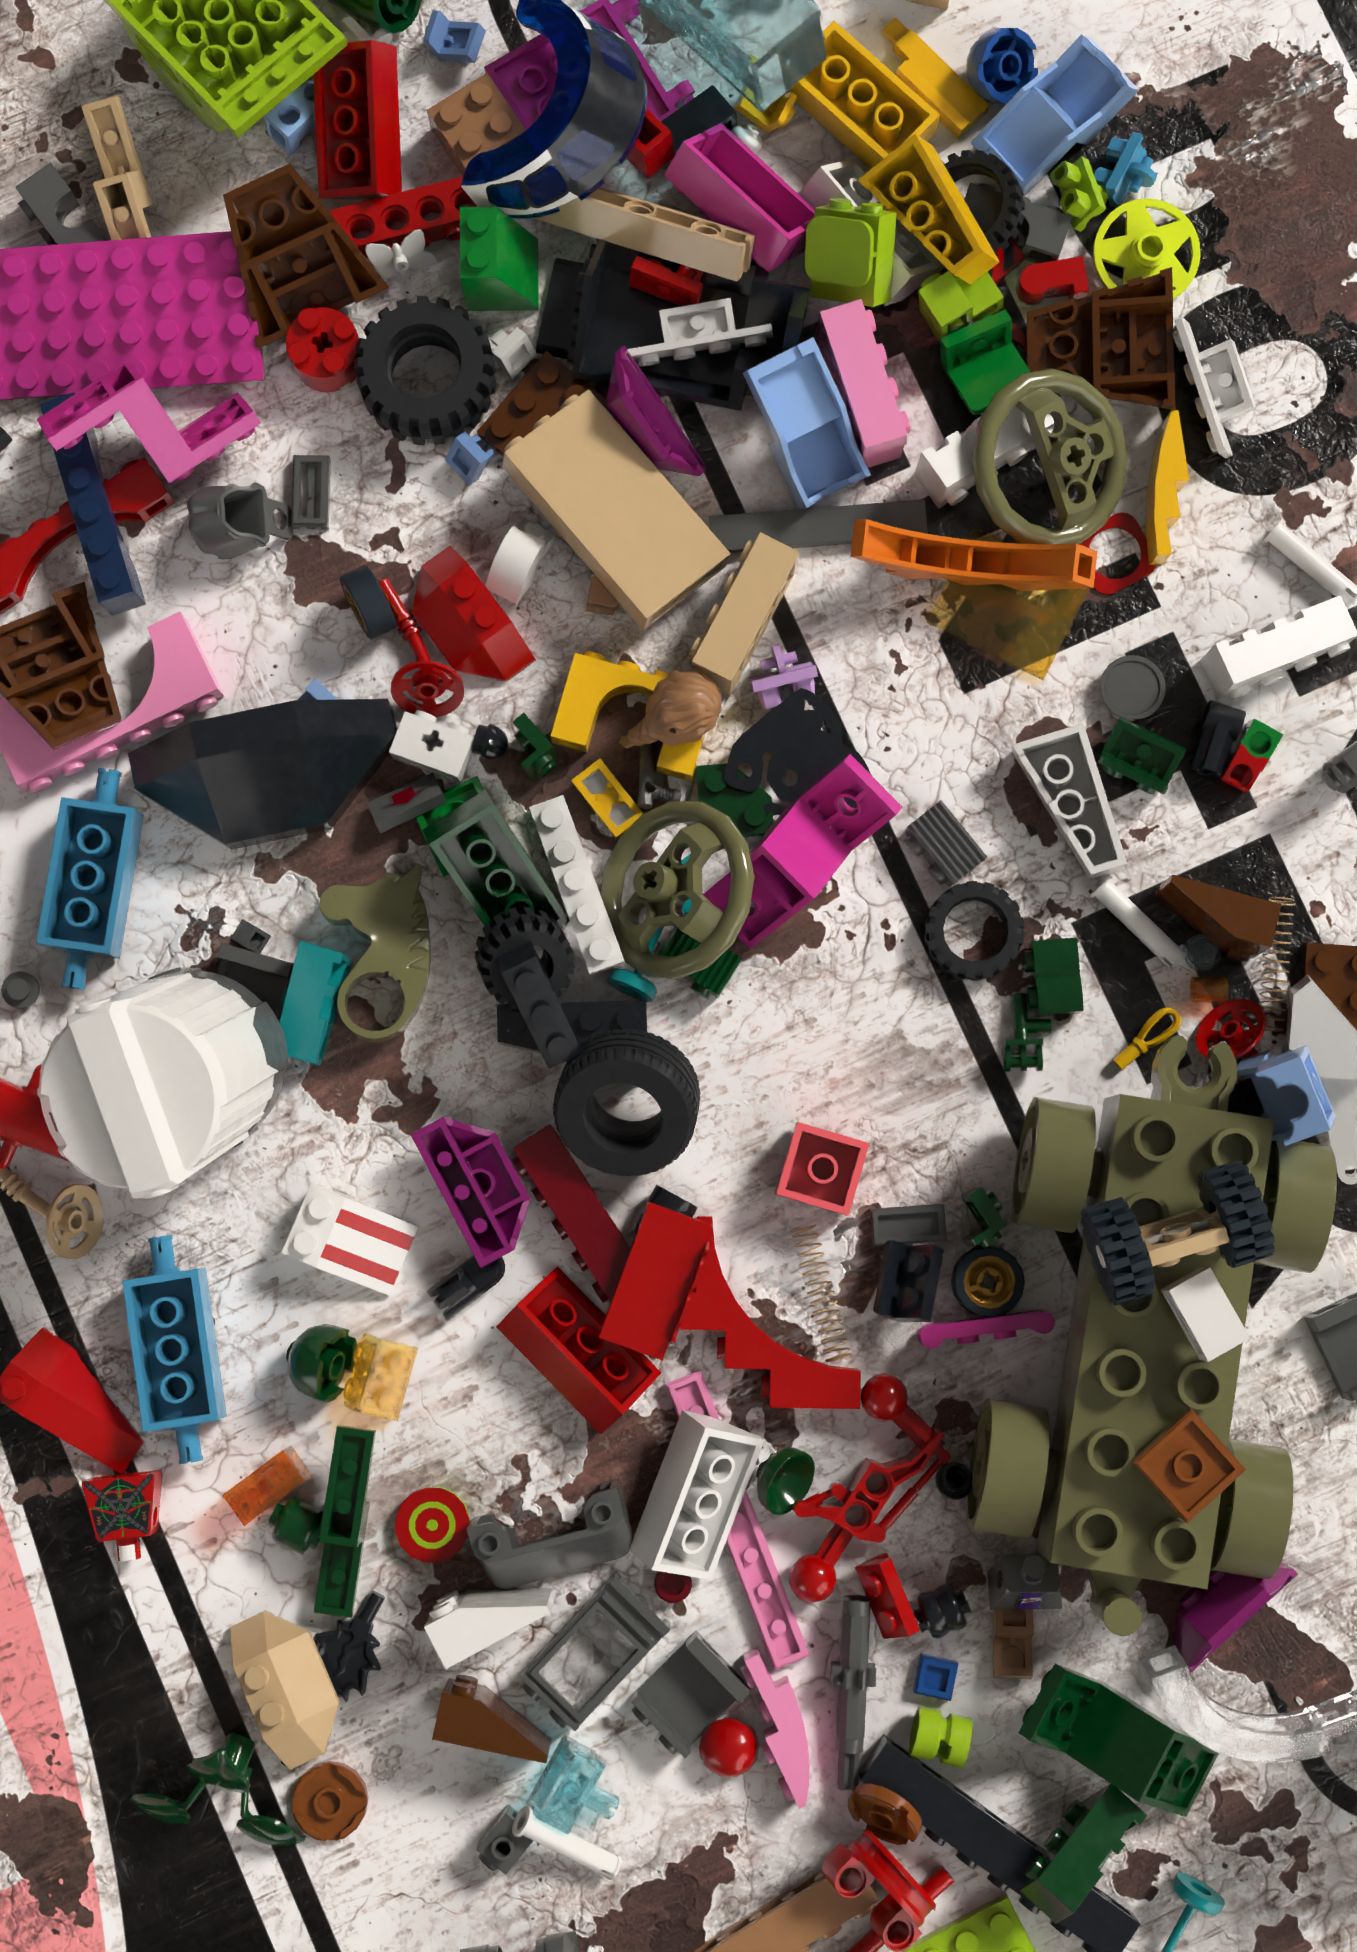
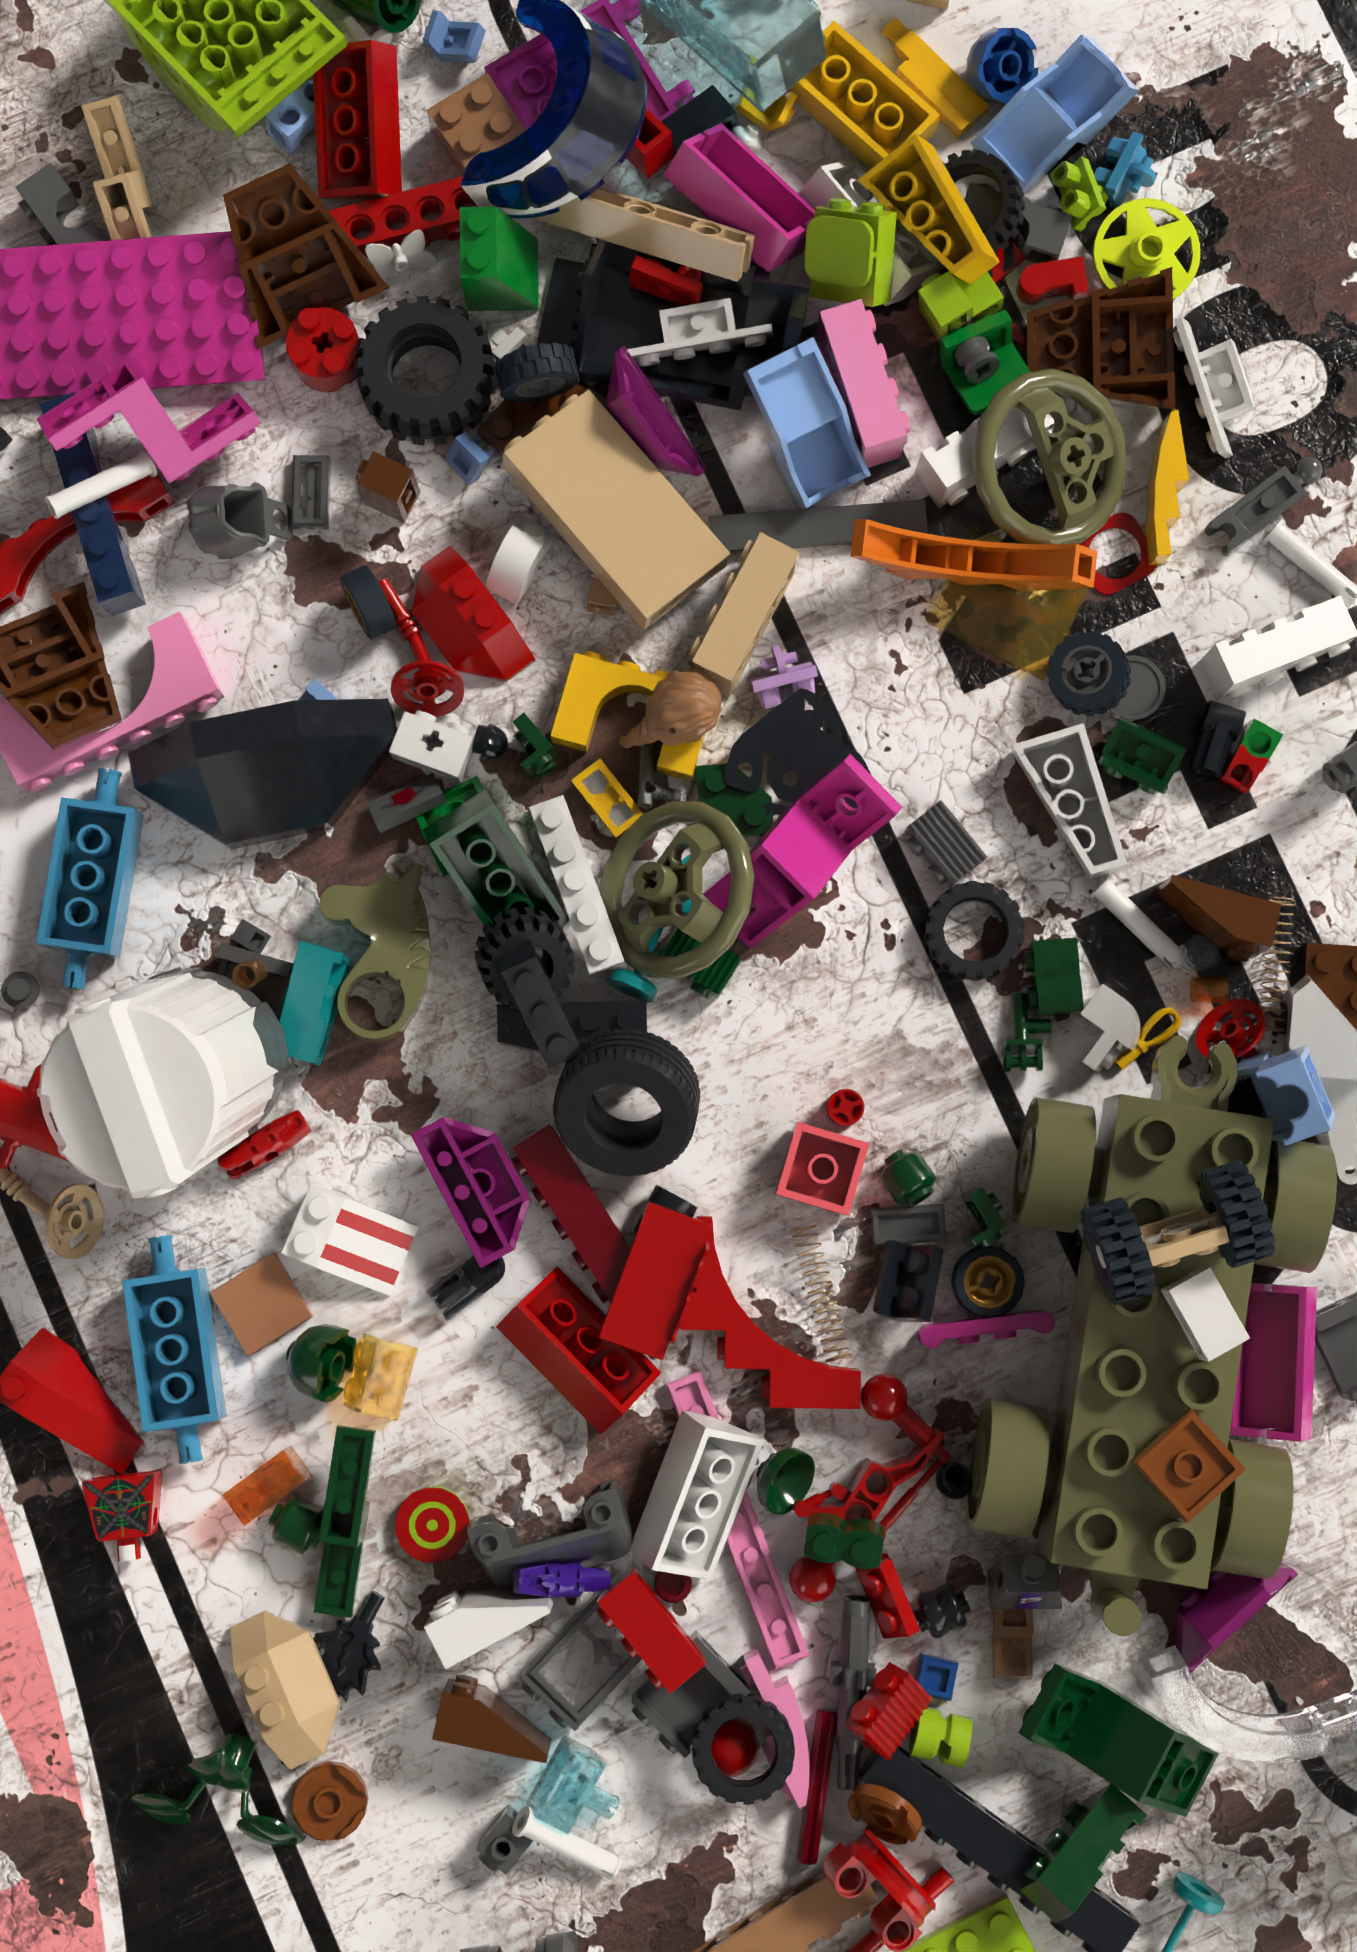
none -> white pin [45,449,157,519]
none -> nougat tile [209,1252,314,1356]
none -> red hinge [217,1110,312,1180]
none -> clear orange hinge [233,958,267,989]
none -> reddish brown brick [356,451,421,523]
none -> black wheel [495,343,580,403]
none -> dark purple hinge [513,1562,612,1598]
none -> red brick [596,1567,706,1694]
none -> black tyre [692,1694,795,1805]
none -> dark red axle [796,1709,837,1865]
none -> dark green brick [804,1513,885,1569]
none -> red wheel [826,1089,865,1127]
none -> red brick [844,1662,932,1760]
none -> dark green head [880,1149,936,1207]
none -> dark grey wheel [955,336,1000,384]
none -> black wheel [1046,631,1131,717]
none -> white brick [1081,984,1140,1071]
none -> dark grey plate [1204,456,1323,556]
none -> dark pink piece [1229,1282,1317,1442]

